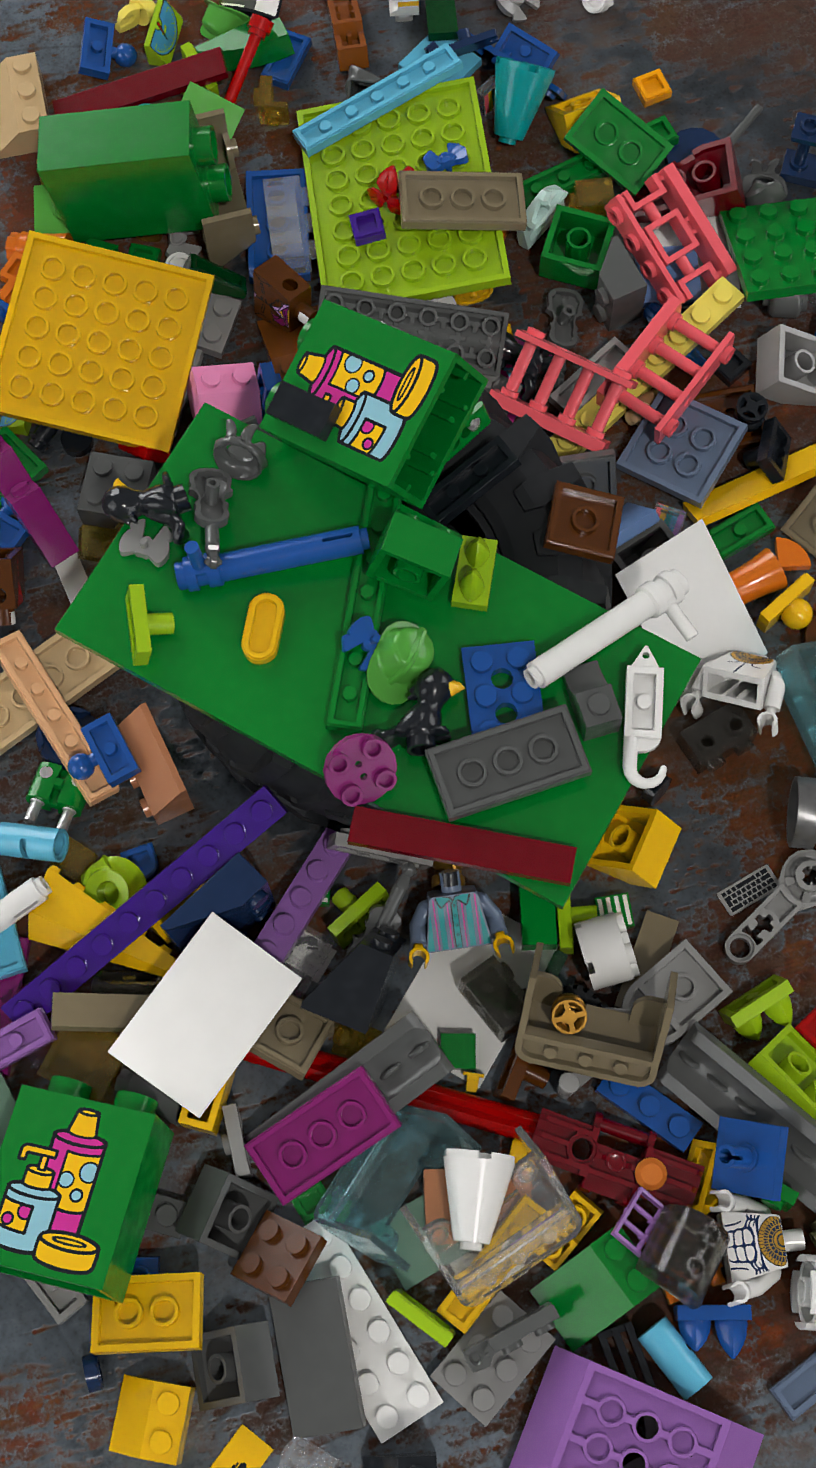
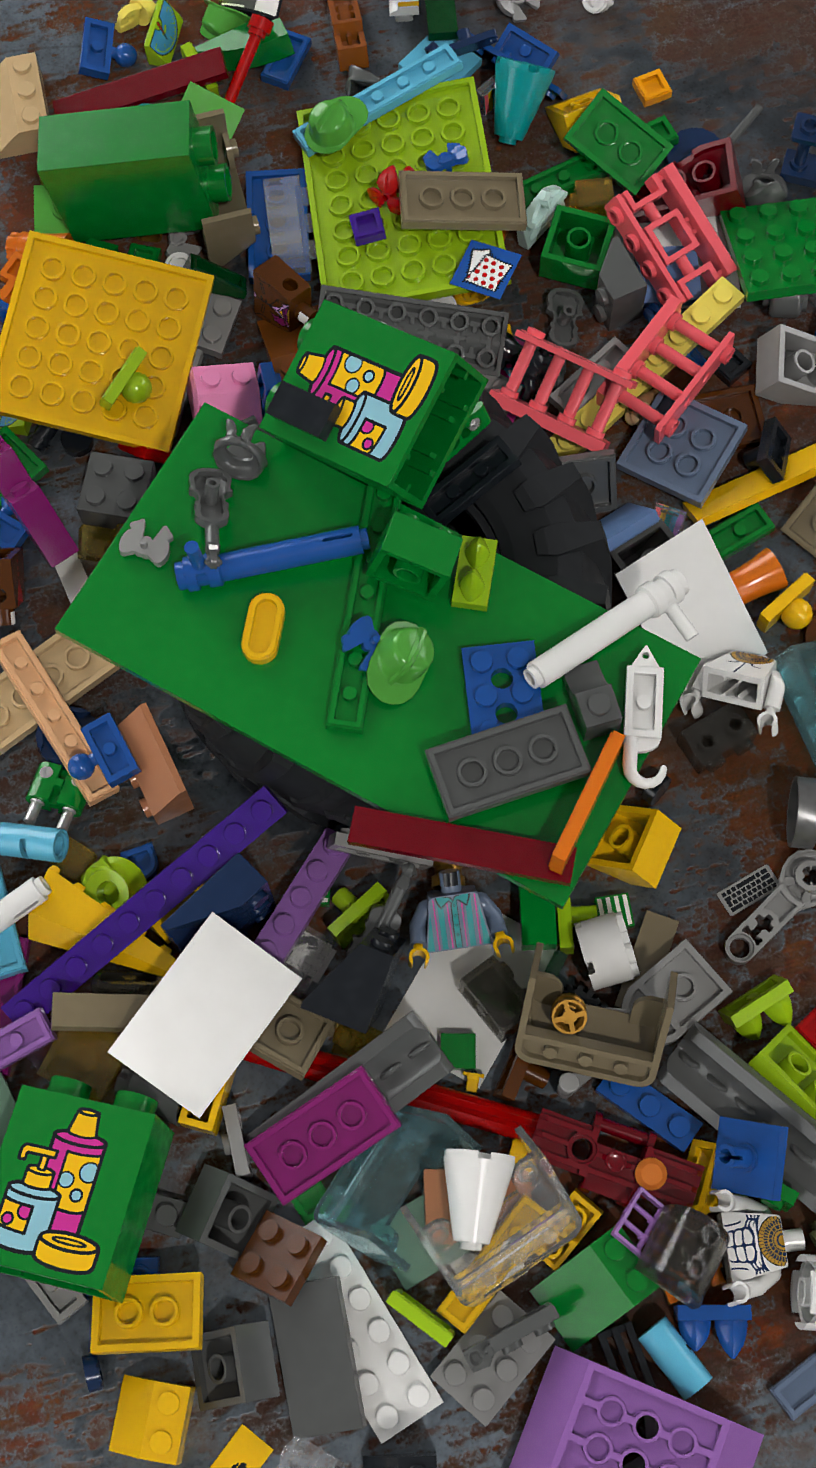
black animal [102,471,192,545] -> none
lime tile [125,584,175,666] -> none
clear yellow bracket [253,75,290,126] -> none
magenta plate [323,733,397,807] -> none
black animal [371,667,465,756] -> none
reddish brown tile [543,480,625,564] -> none
black wheel [733,392,768,432] -> none
orange tile [774,537,811,571] -> none
none -> lime tile [99,346,152,411]
none -> bright green piece [304,96,368,154]
none -> sticker [450,240,522,300]
none -> orange tile [548,730,626,875]

